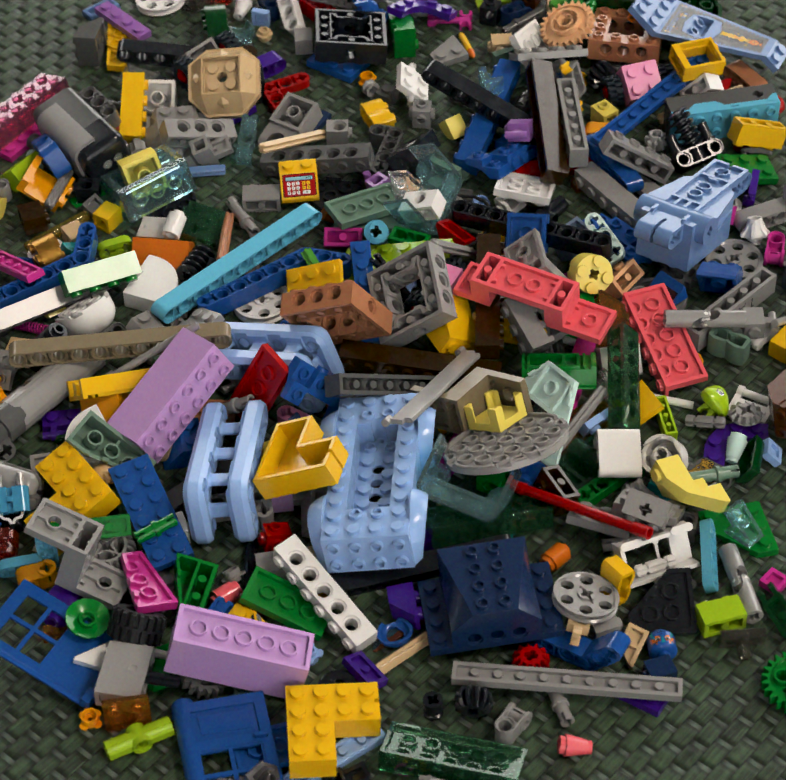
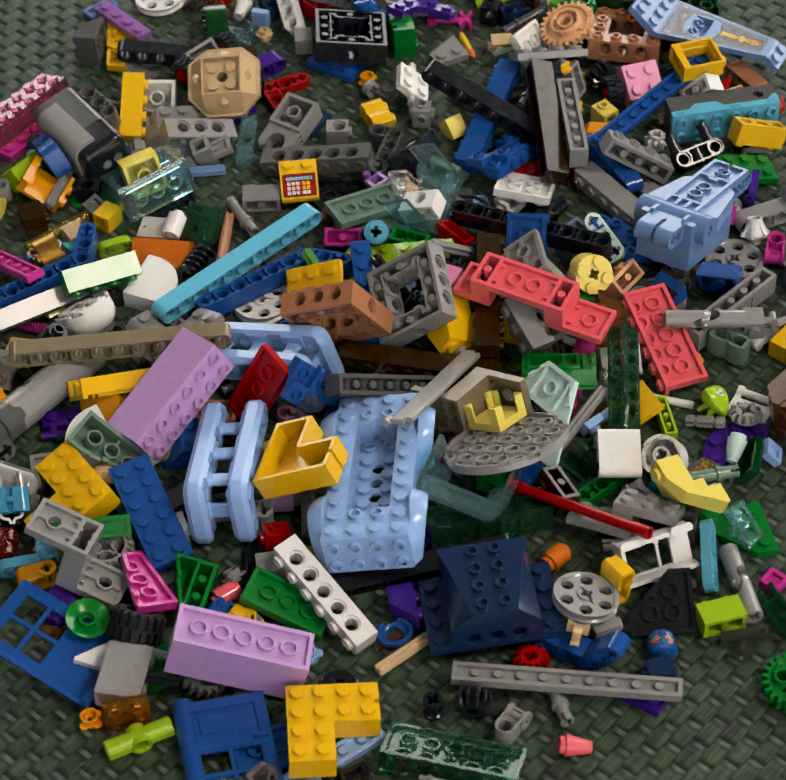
light grey bar [104,322,200,375] -> none
green pin [133,513,178,545] -> none
light grey pin [223,394,255,415] -> none
tan axle [258,129,326,154] -> none
dark purple plate [342,650,388,689] -> none
clear light blue slope [478,66,504,96] -> none
medium lavender brick [505,119,534,142] -> none
light grey brick [621,488,674,532] -> none
tan tile [624,622,650,670] -> none
white axle [634,554,677,578] -> none
black piece [667,106,704,147] -> none

